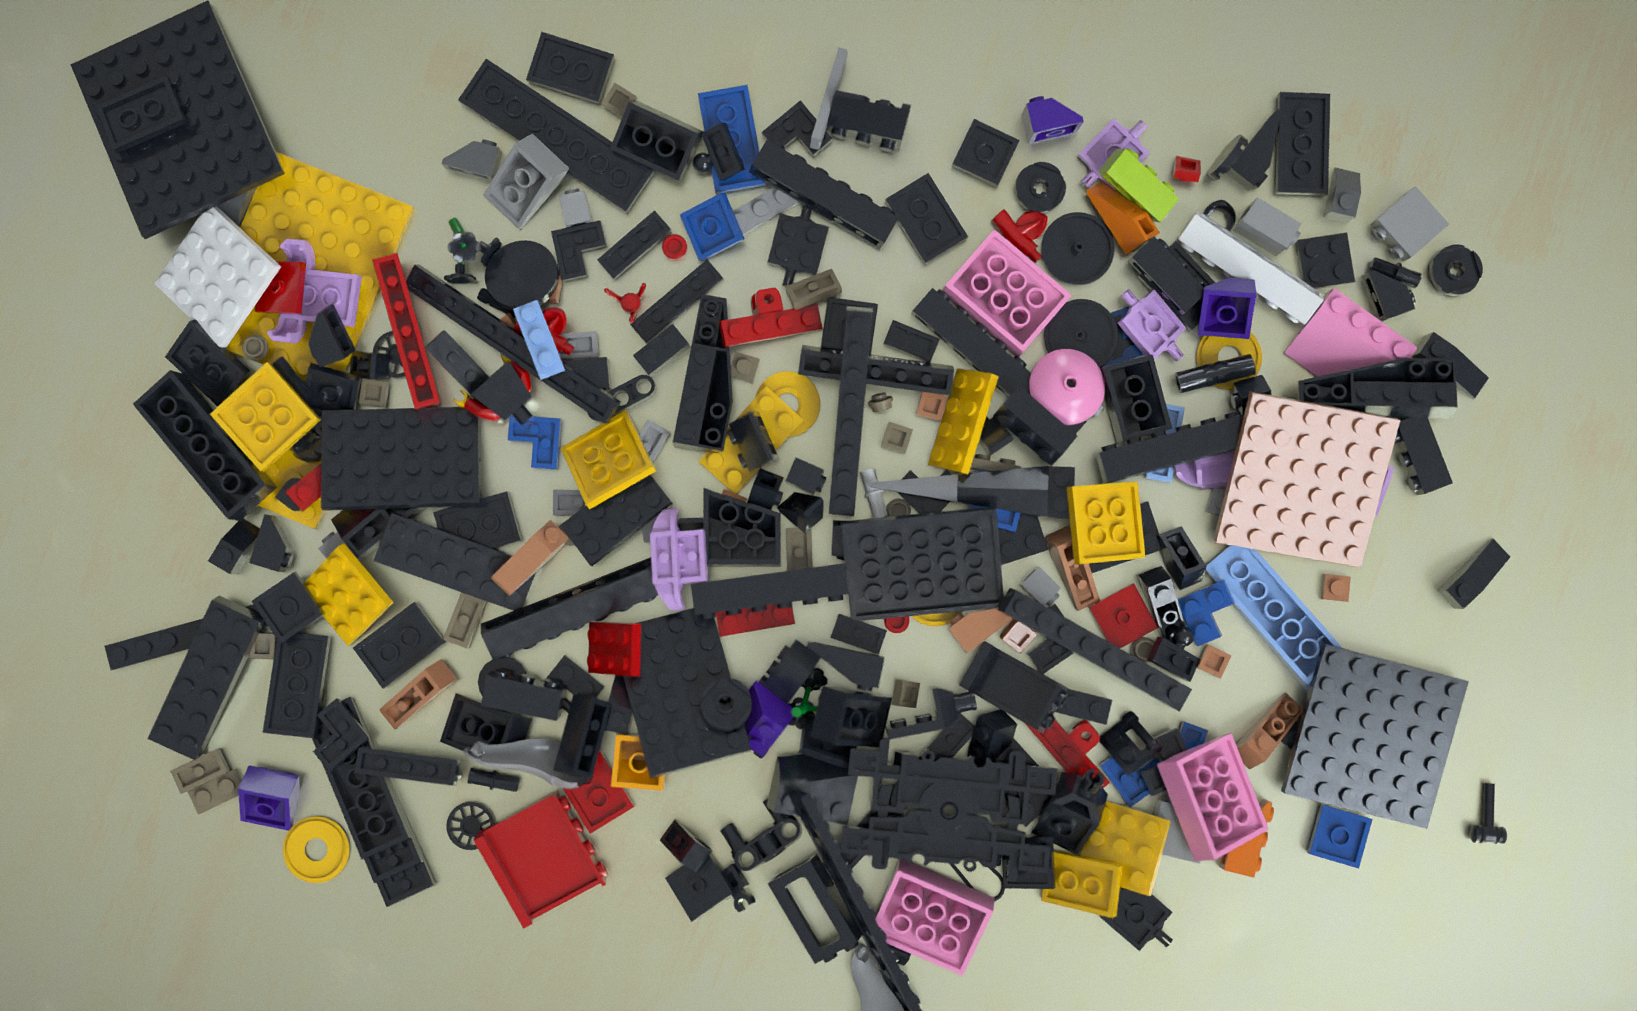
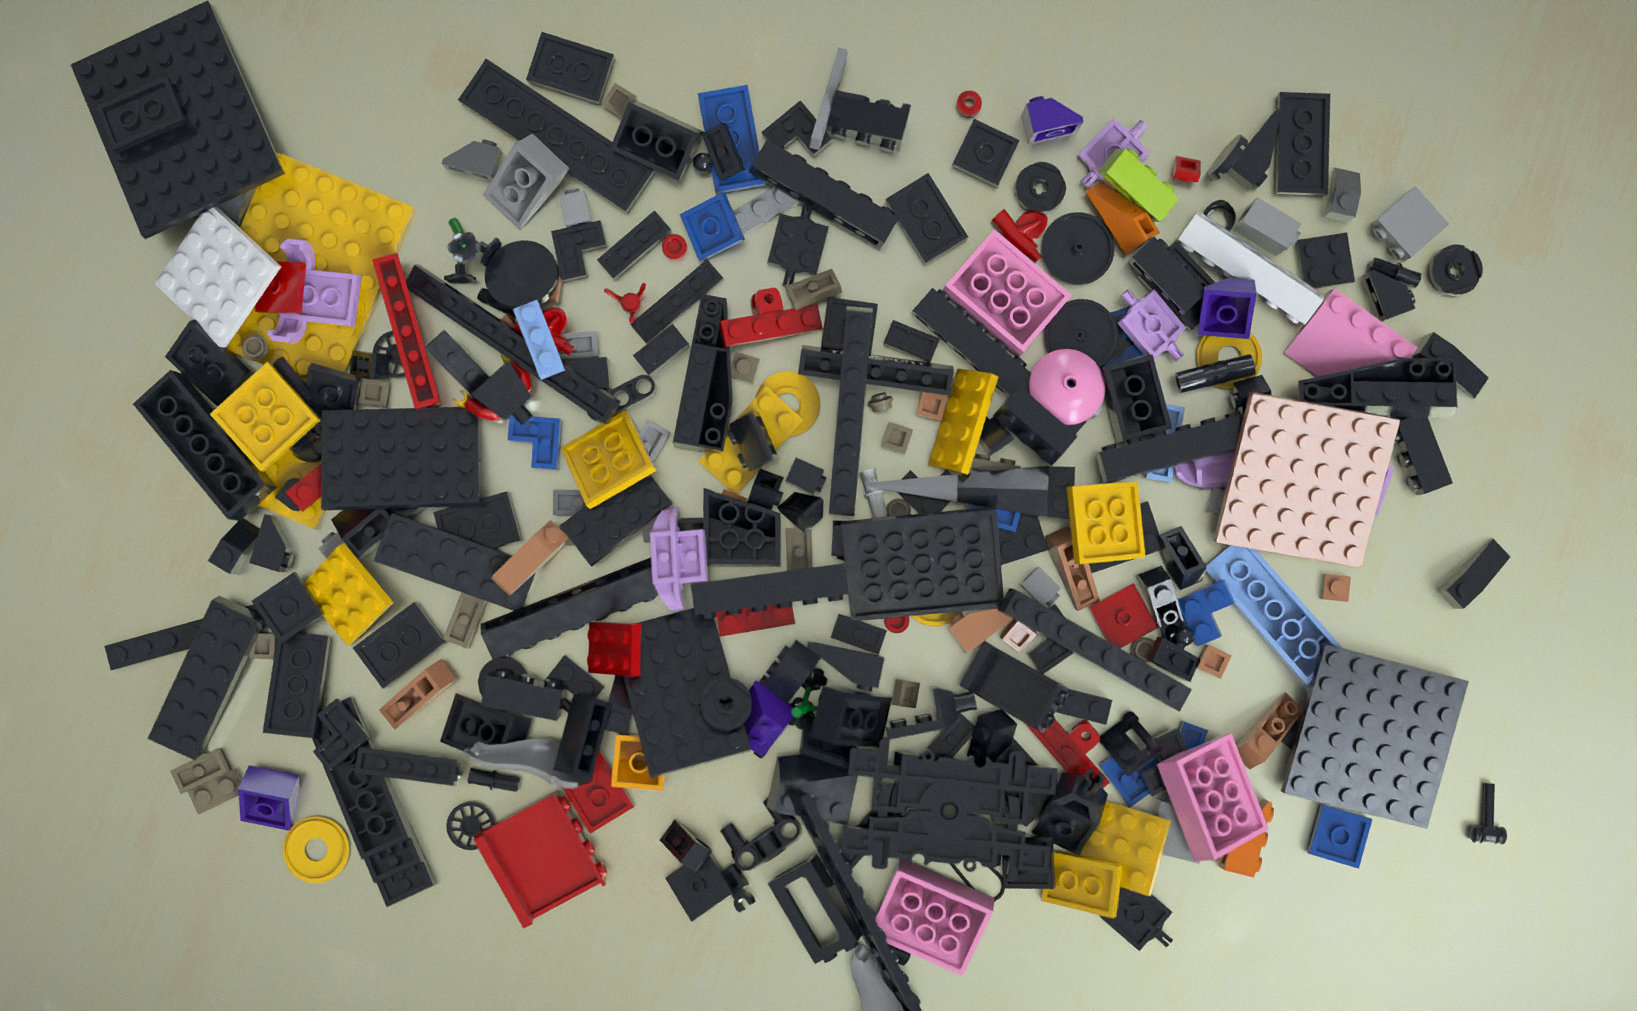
black slope [308,304,356,367] -> none
none -> red plate [957,90,982,116]

